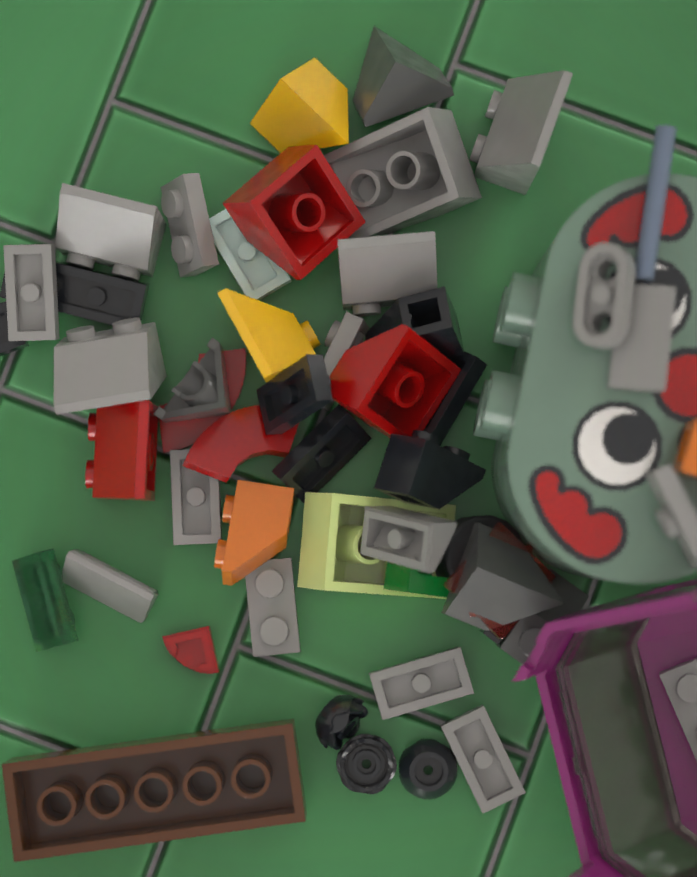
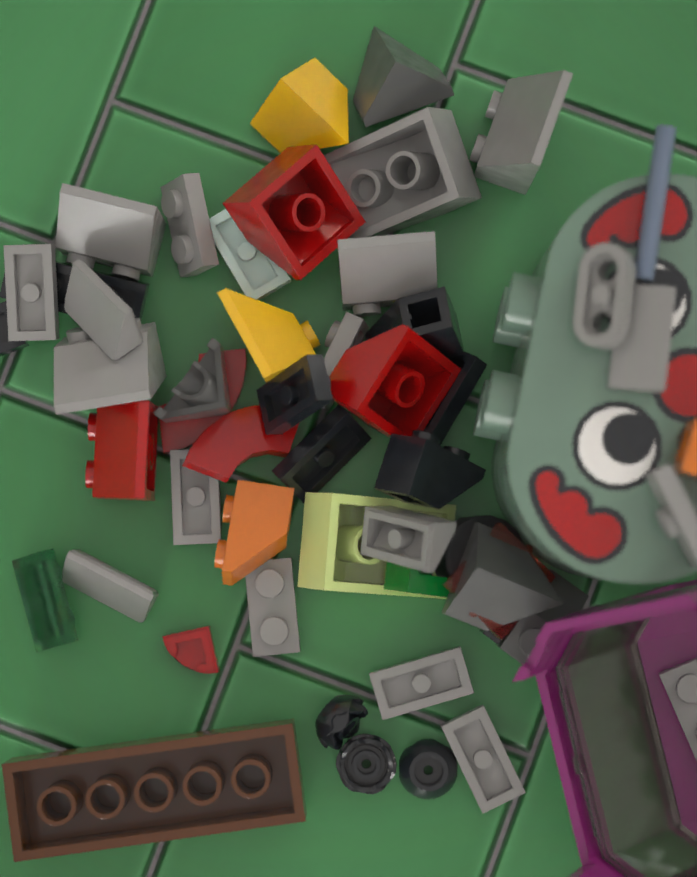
none -> light grey slope [64,259,143,360]

